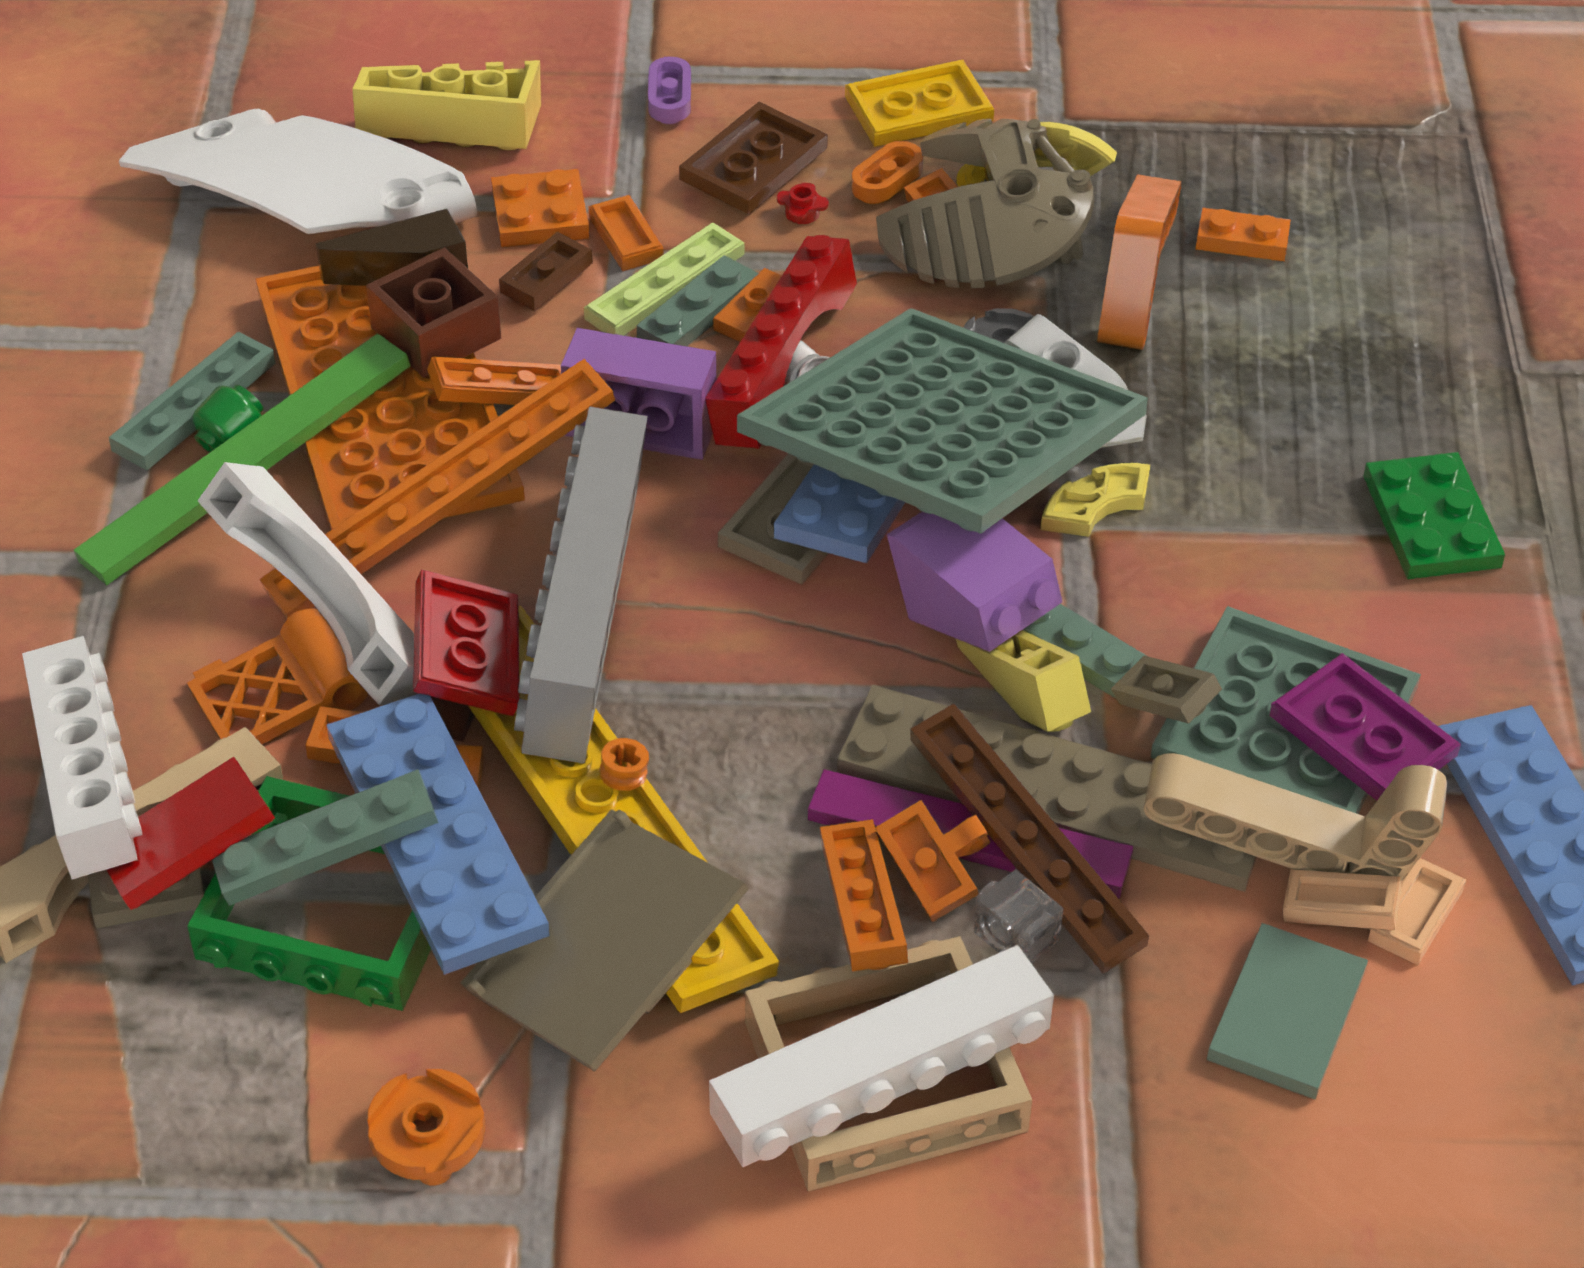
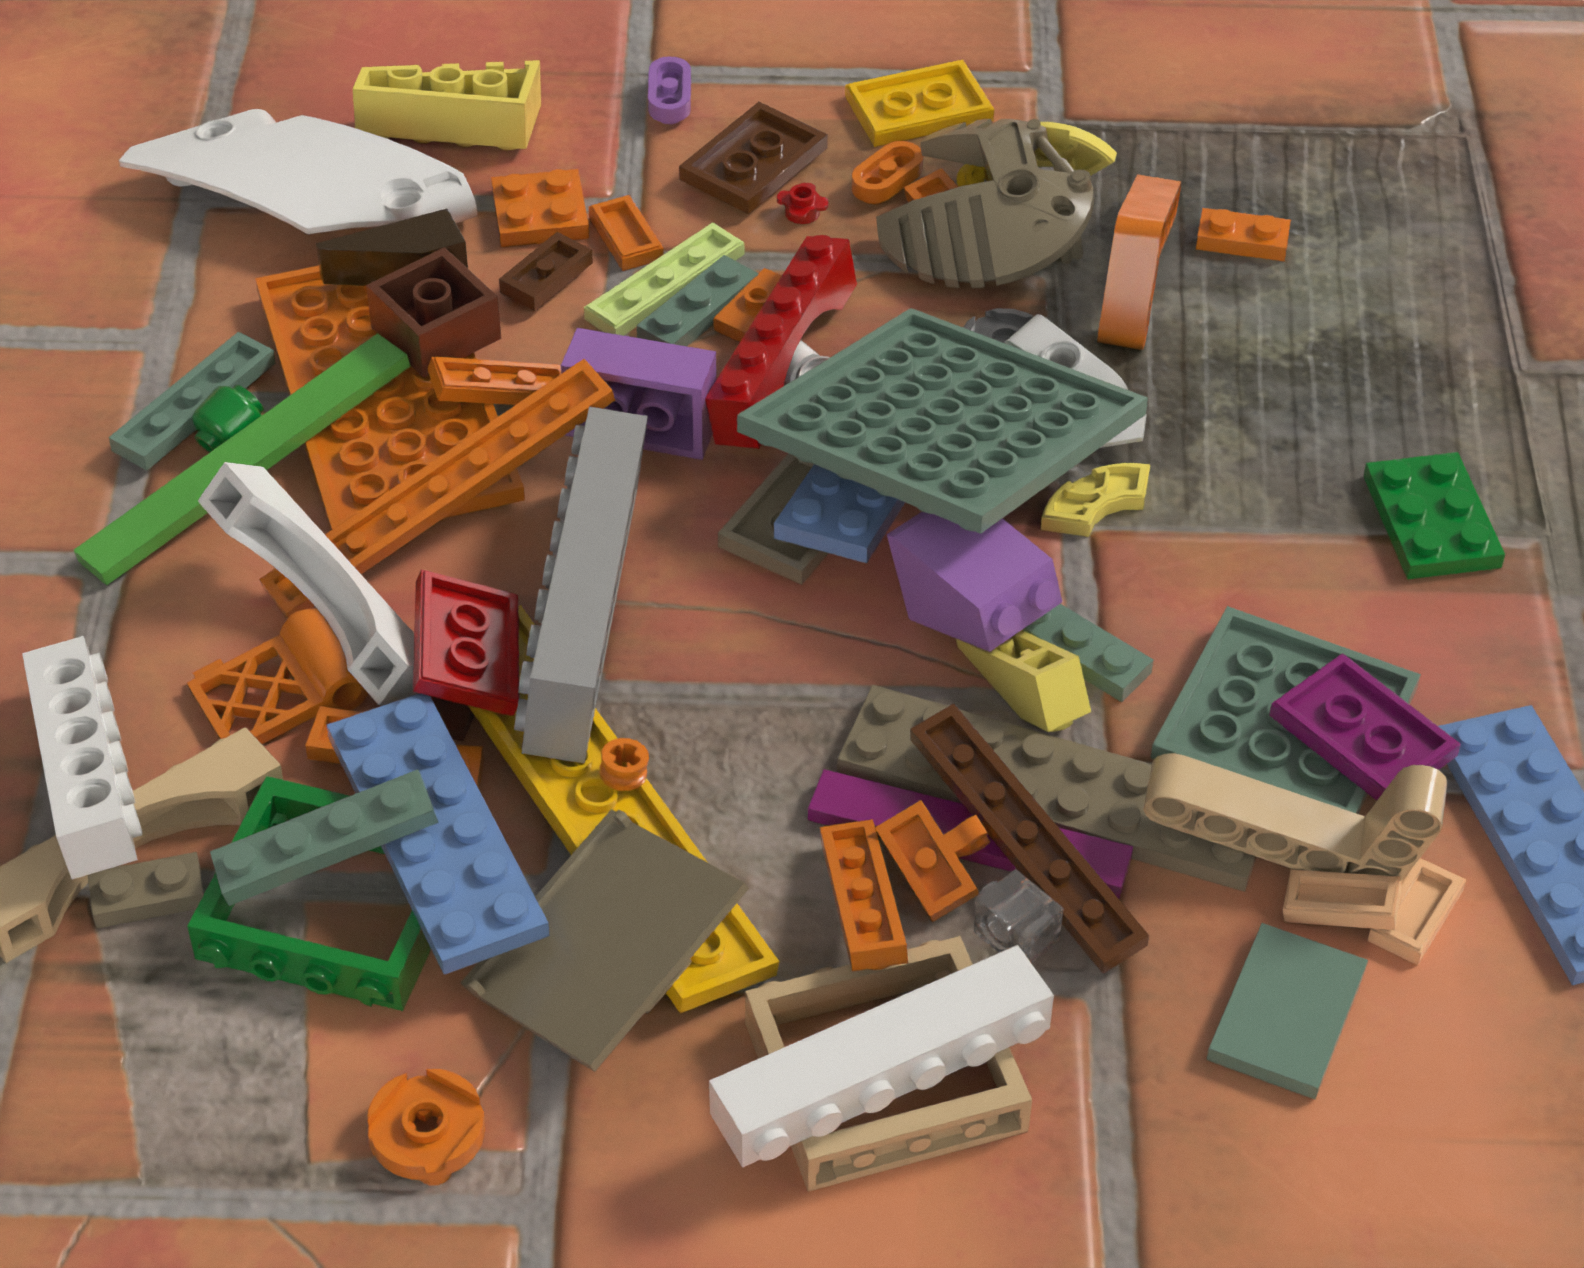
red tile [106,757,275,910] -> none
dark tan plate [1111,655,1222,724] -> none

